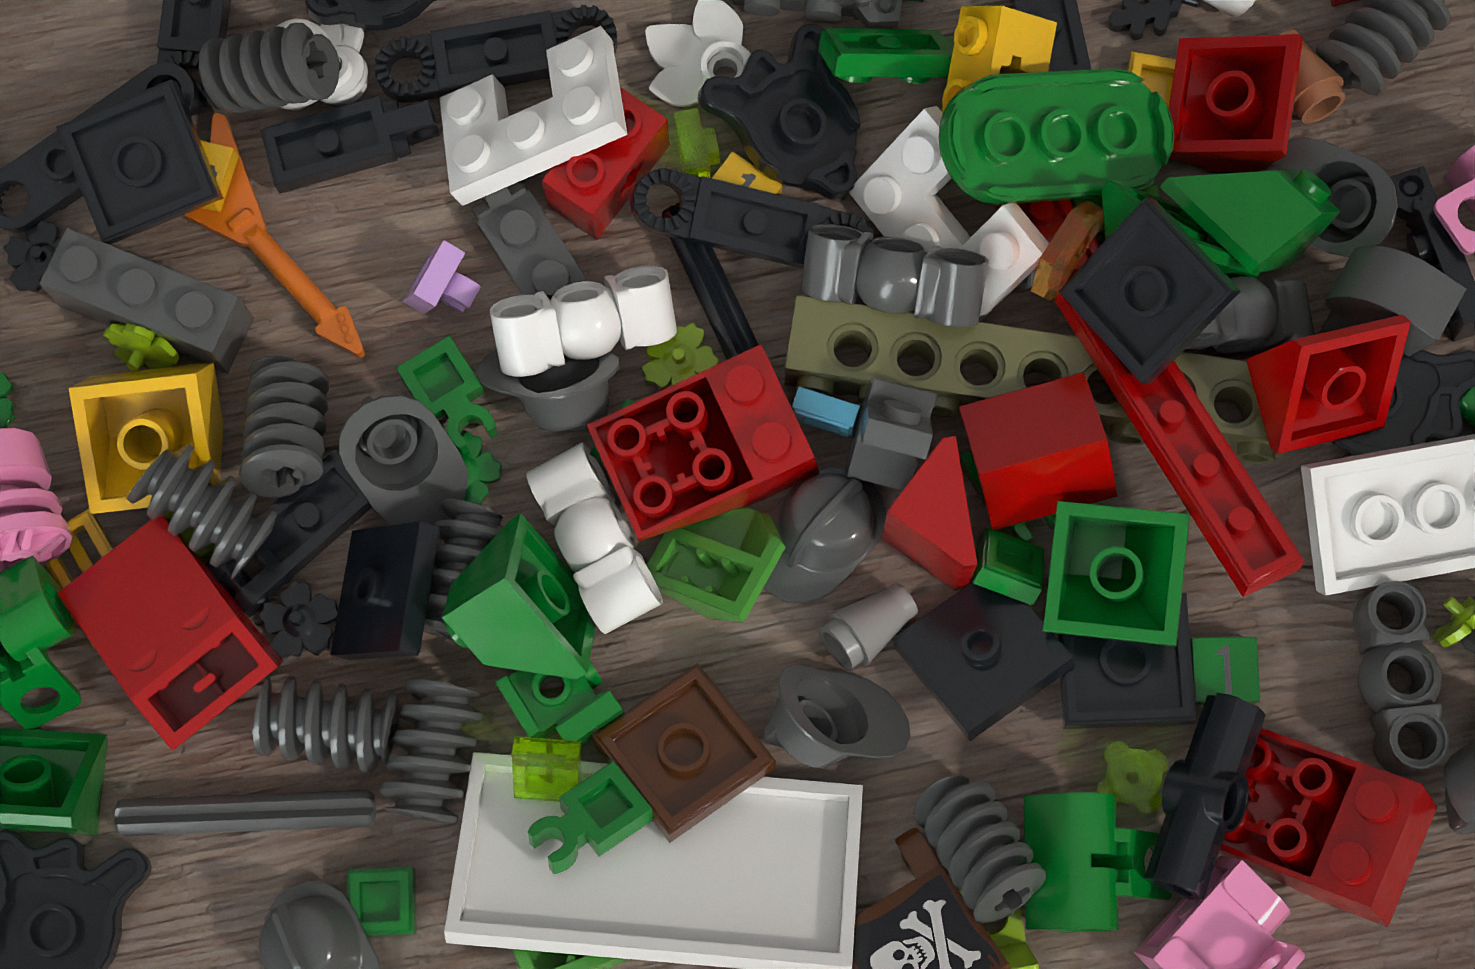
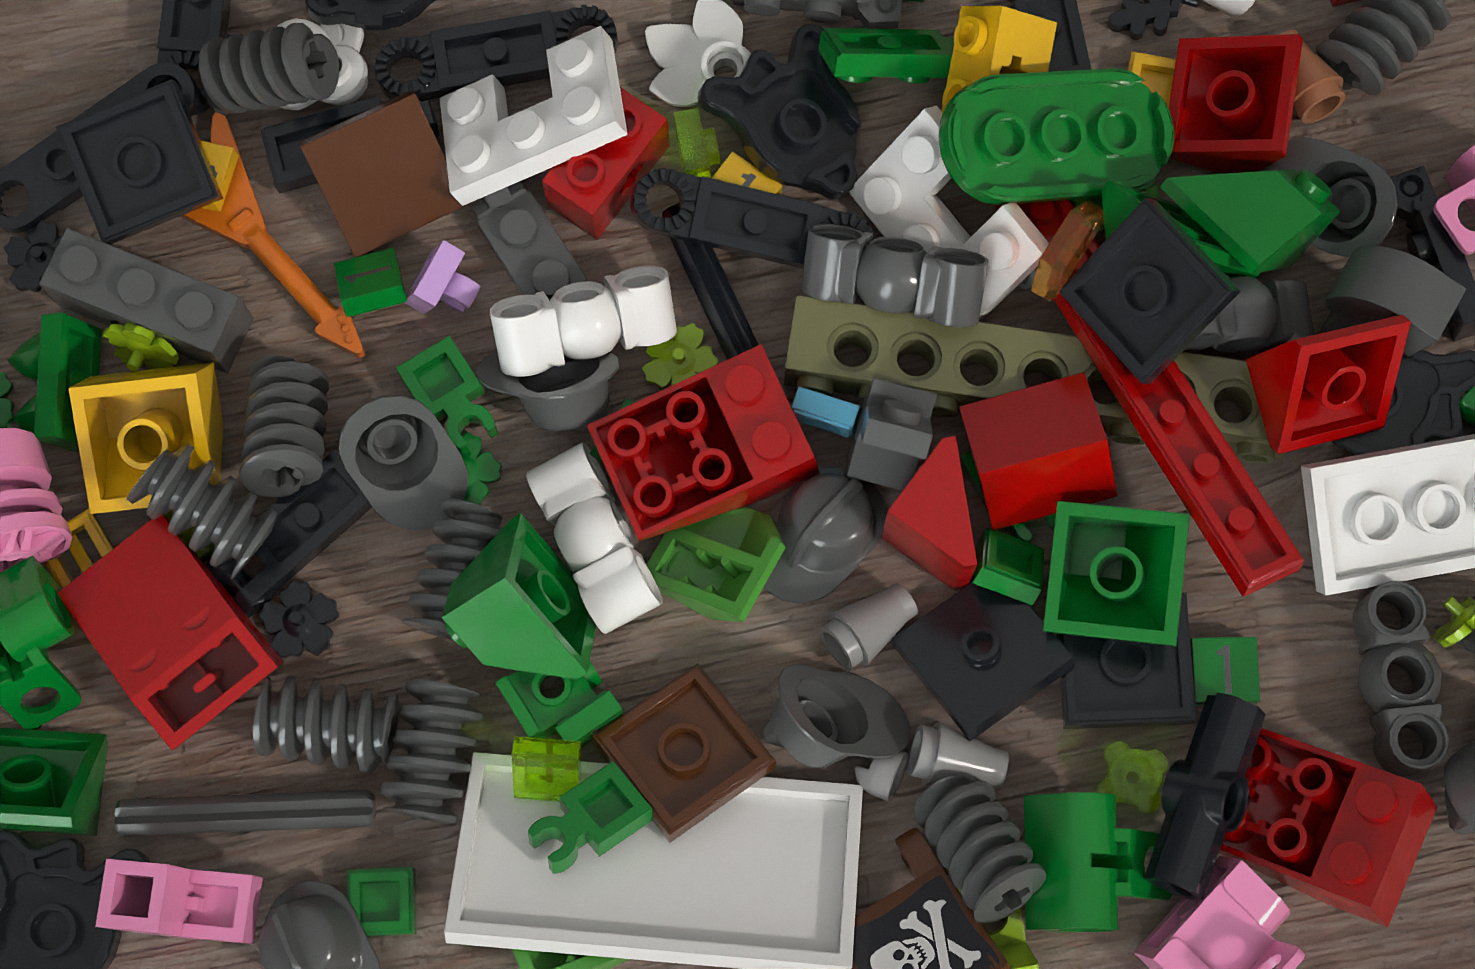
black plate [331,521,440,660] -> none
none -> green tile [7,312,102,452]
none -> bright pink brick [95,859,263,944]
none -> reddish brown tile [299,90,467,257]
none -> green tile [334,247,407,317]
none -> light grey hinge [854,751,909,802]
none -> light grey cone [907,721,1009,789]

